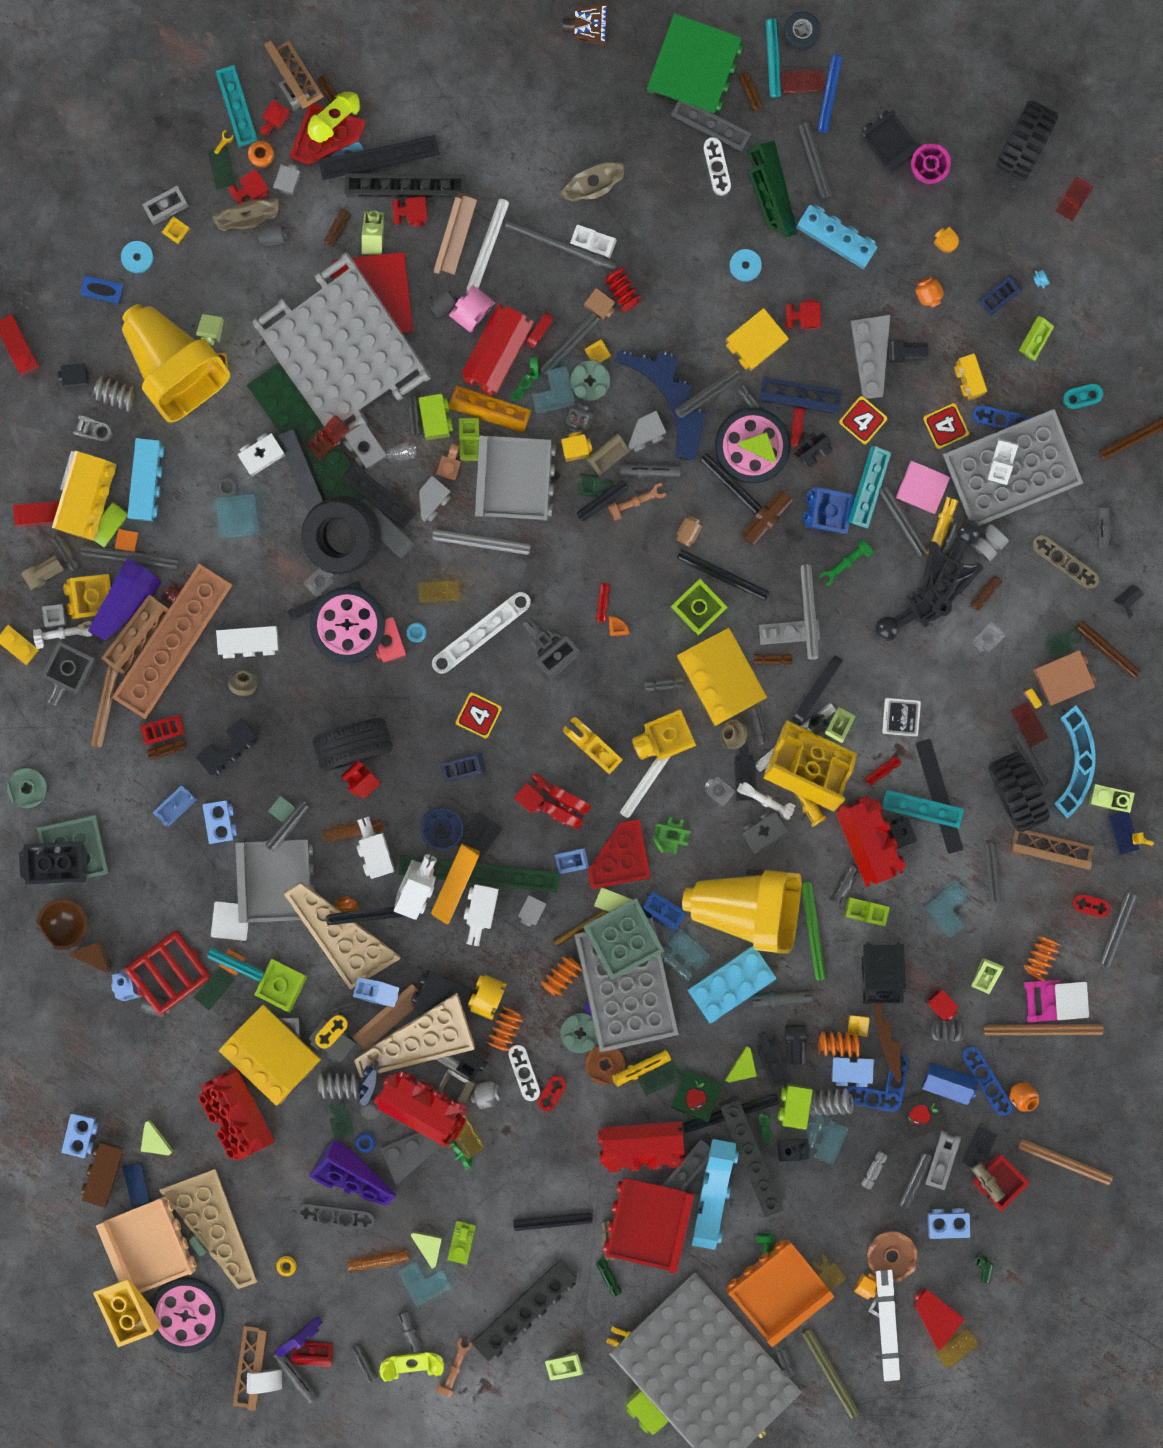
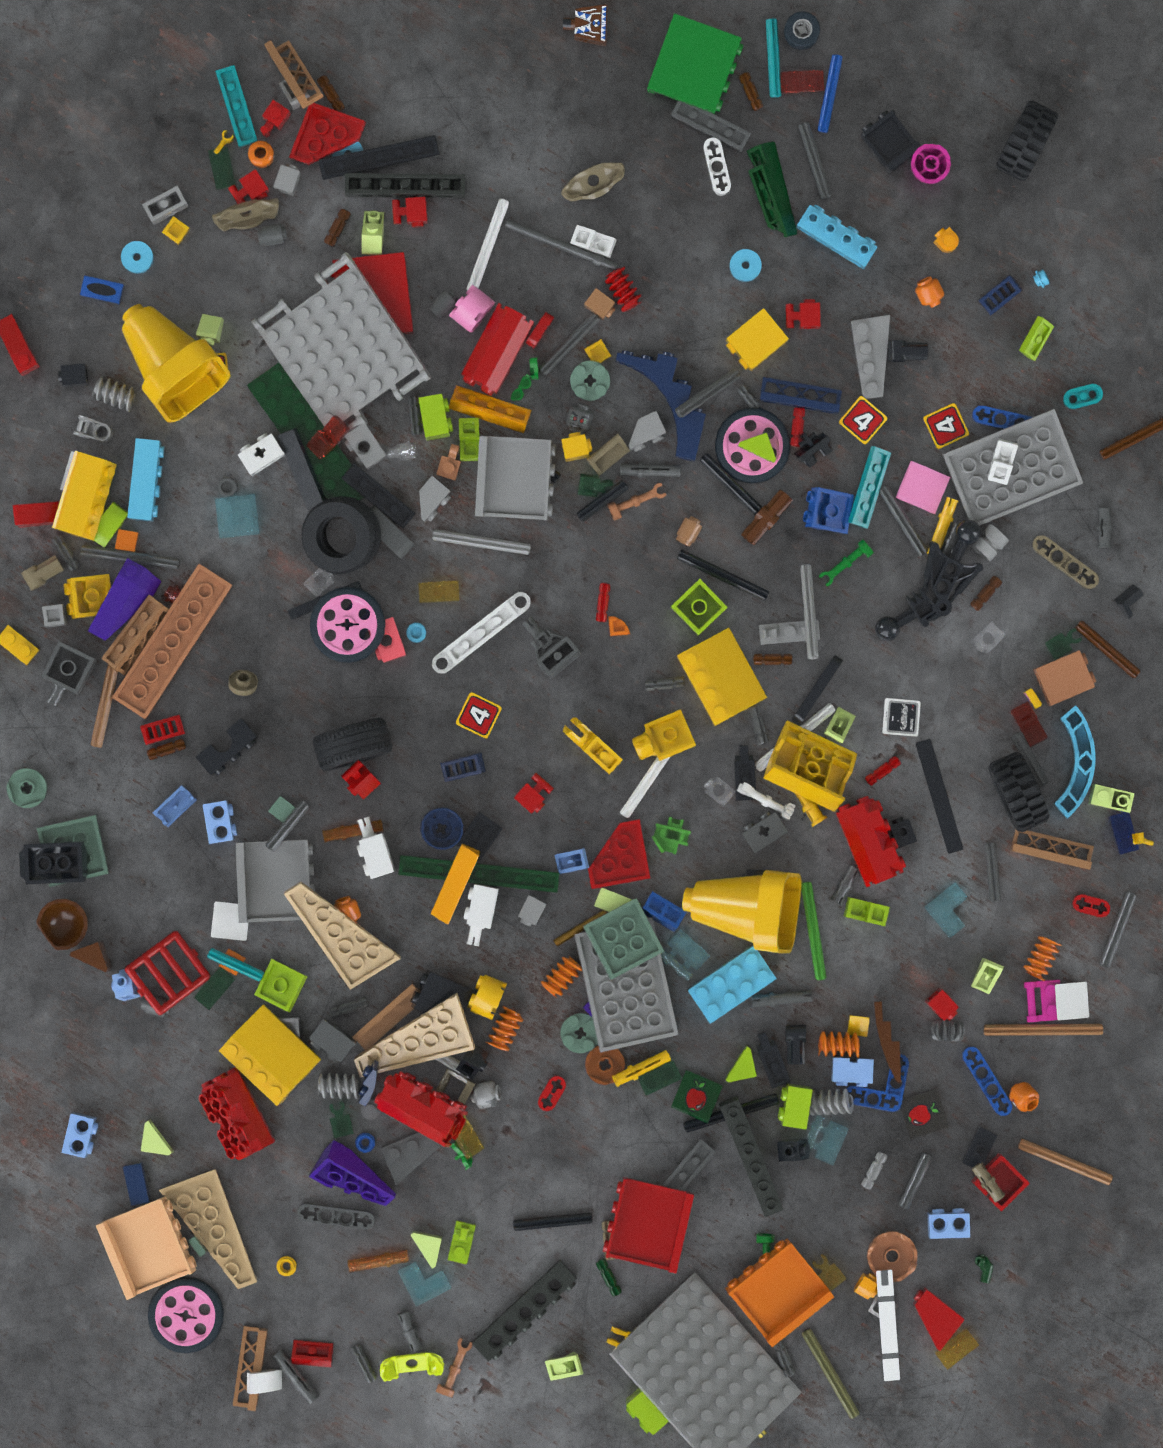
white piece [33,621,93,649] -> none
reddish brown brick [80,1141,125,1208] -> none
yellow slope [93,1279,160,1347] -> none
white brick [216,626,279,659] -> none
dark purple wing [275,1317,323,1357] -> none
neon yellow piece [308,92,360,143] -> none
yellow beam [315,1015,348,1048] -> none
black axle [326,906,420,926] -> none
light blue brick [353,977,399,1007] -> none
white brick [394,854,437,920] -> none
medium nougat fence [433,192,478,275] -> none
white beam [509,1045,540,1101] -> none
clear light blue plate [532,366,575,414] -> none
red wheel [540,785,592,830] -> none
red brick [598,1121,685,1172] -> none
medium azure brick [691,1139,739,1250] -> none
dark tan plate [720,720,747,749] -> none
green piece [758,1113,772,1144] -> none
black plate [808,714,830,735] -> none
black container [861,942,906,1004] -> none
teal plate [882,790,964,828] -> none
brick [921,1063,978,1105] -> none
light grey plate [925,1130,961,1190] -> none
yellow piece [954,353,987,400] -> none
clear red slope [1056,176,1094,221] -> none

